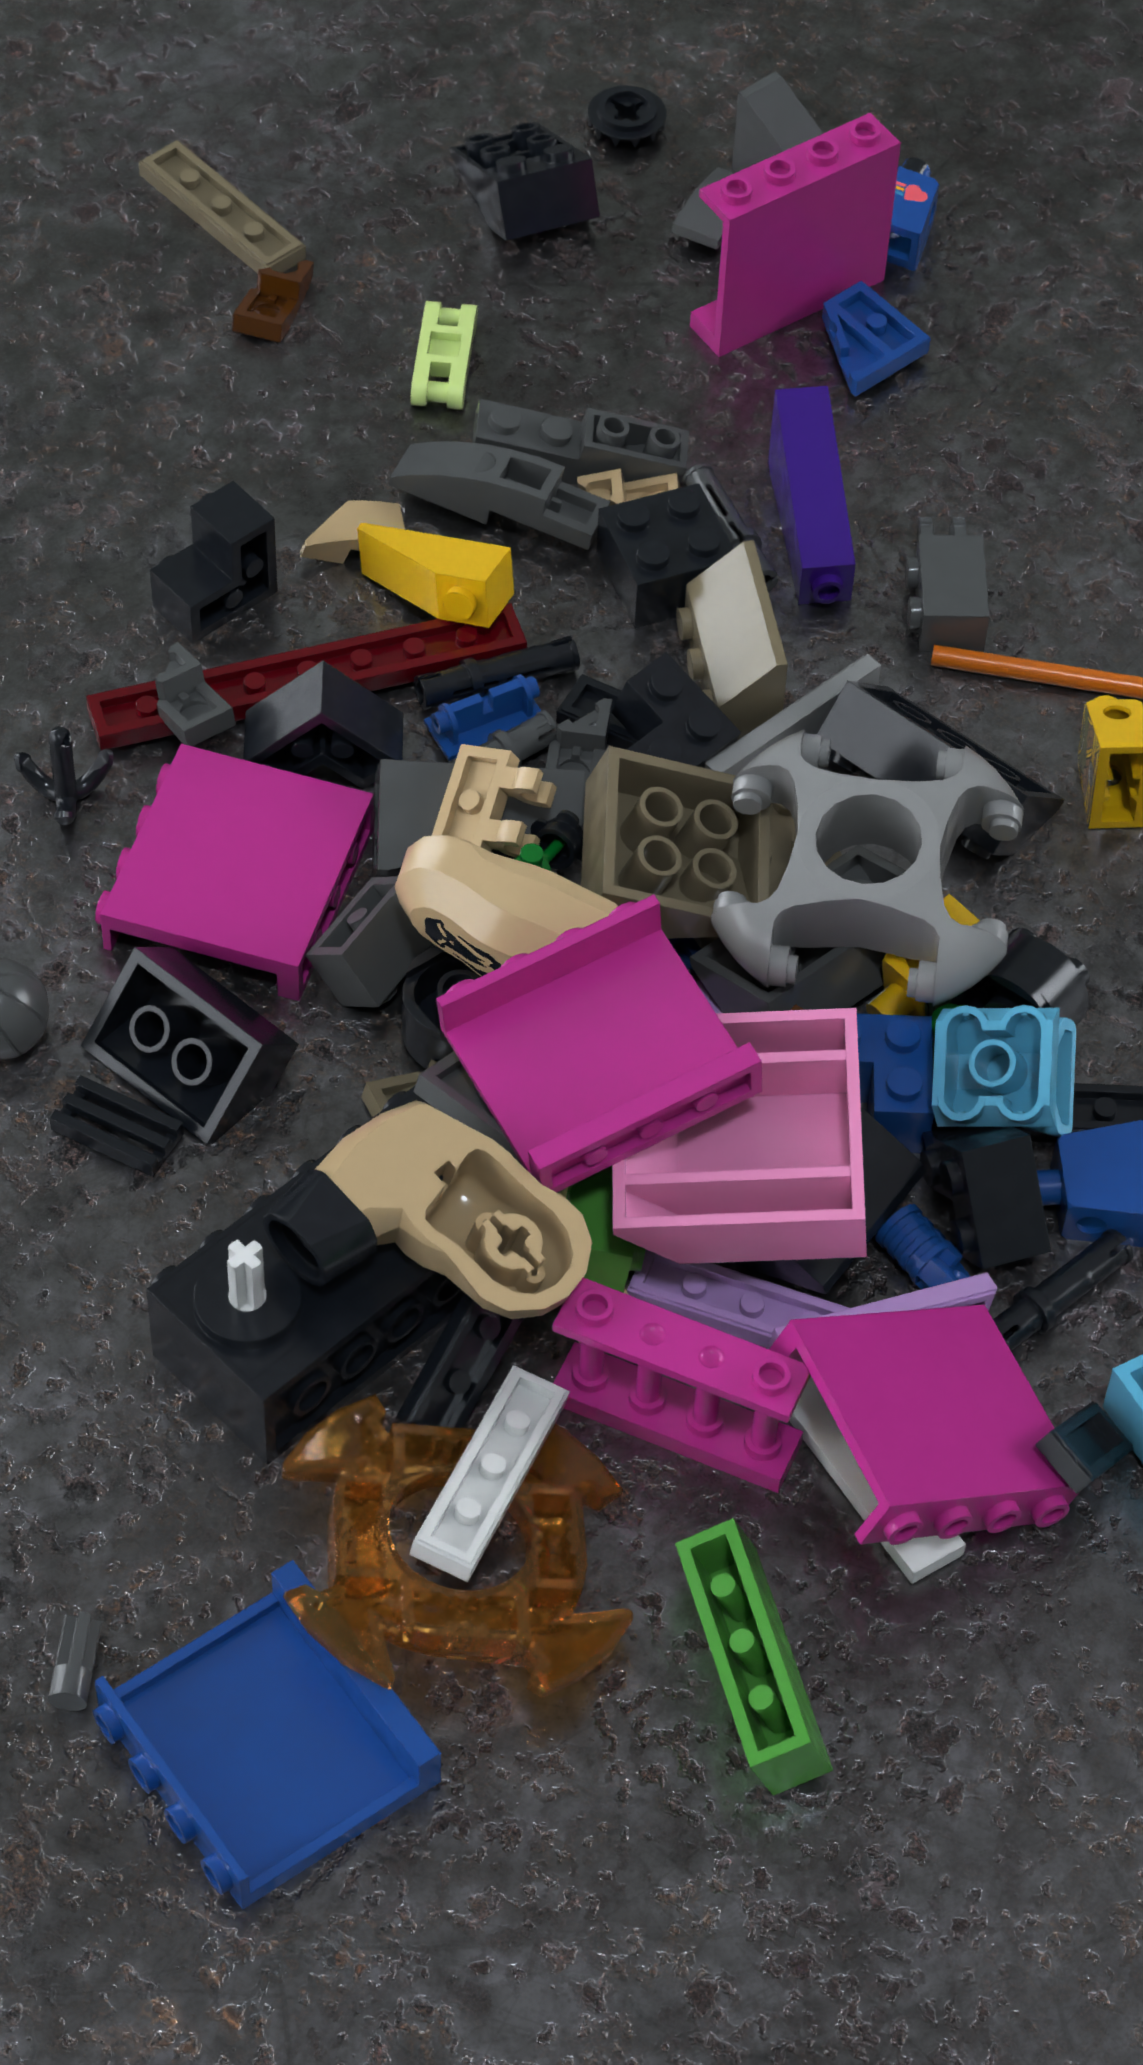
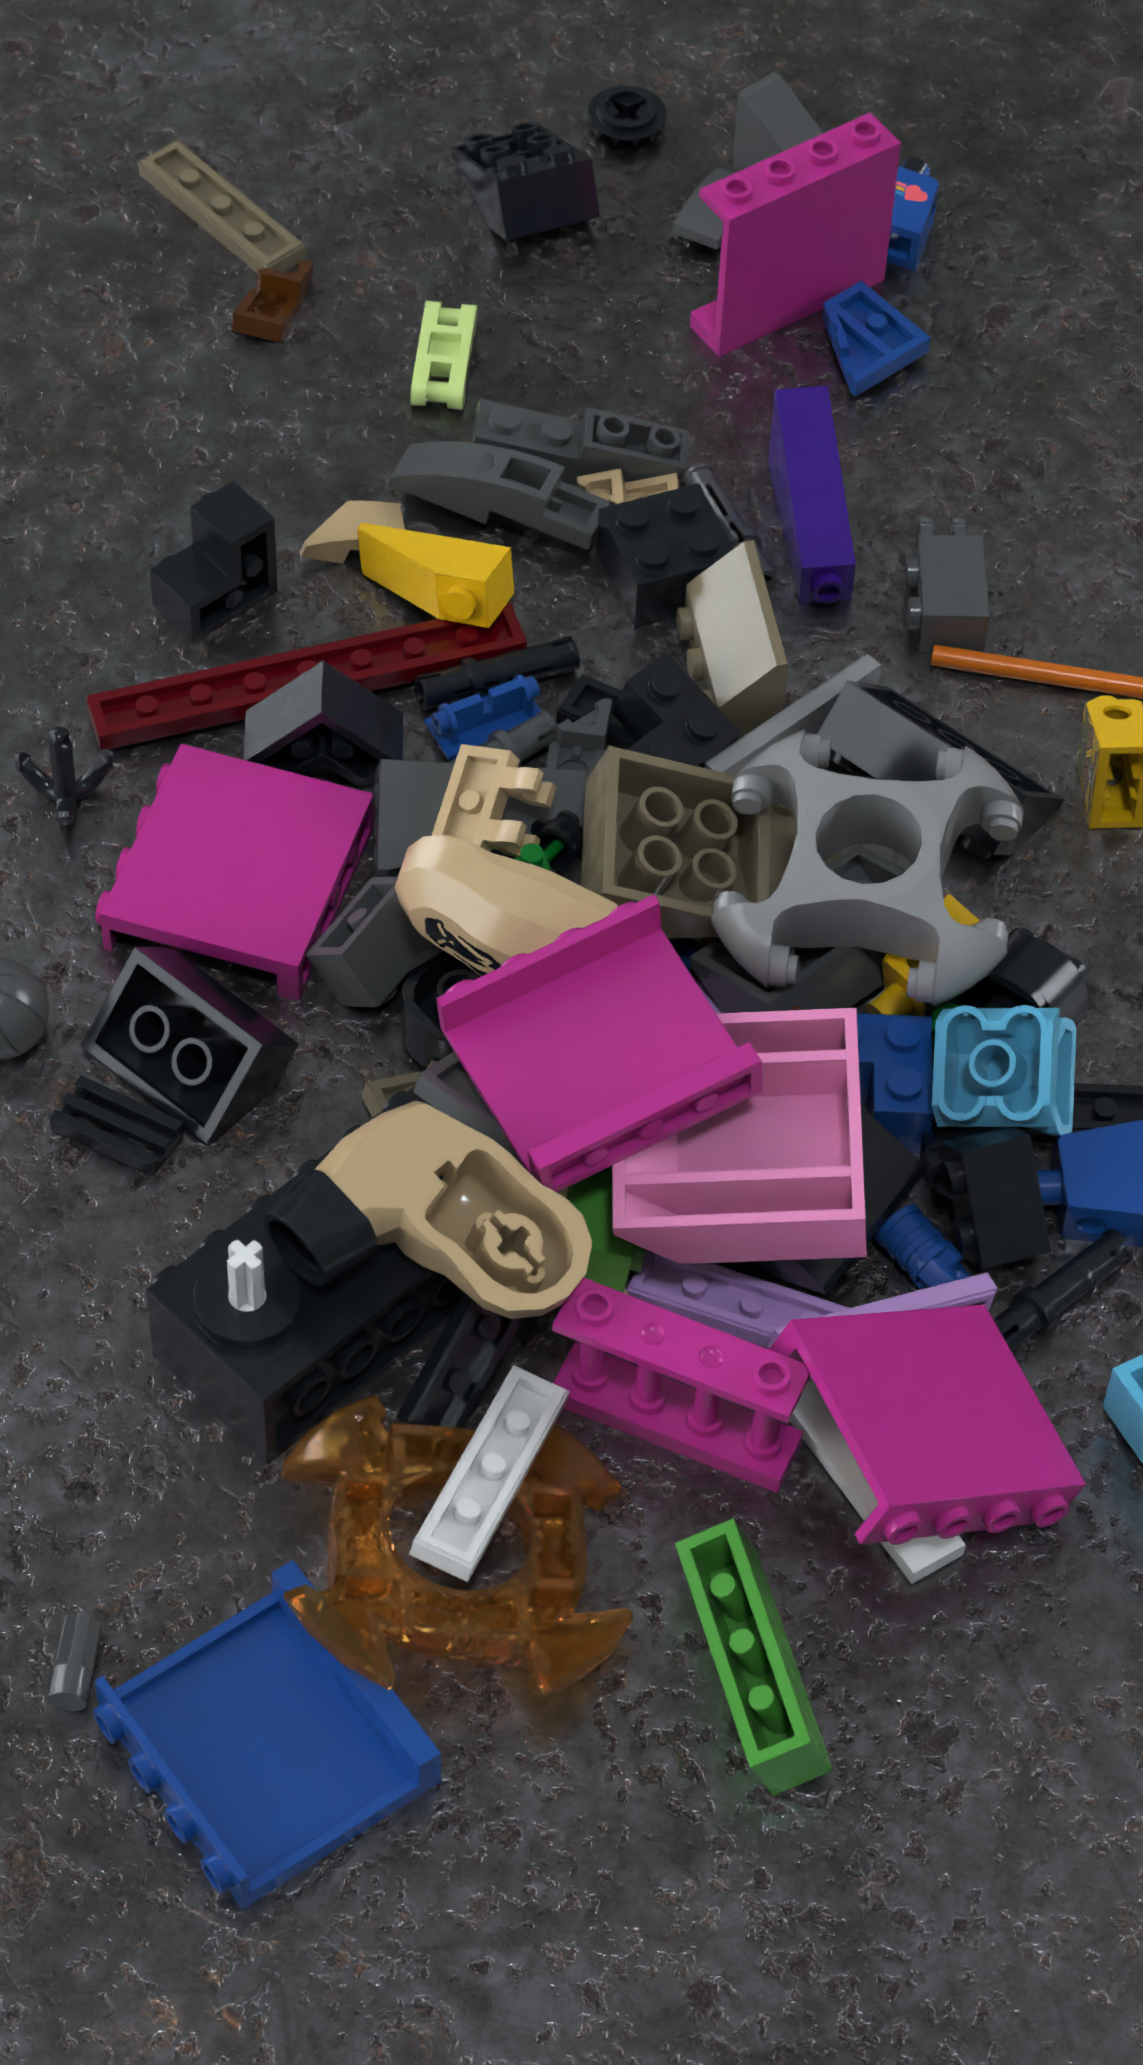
dark grey slope [155,642,236,746] -> none
black tile [1035,1401,1134,1494] -> none

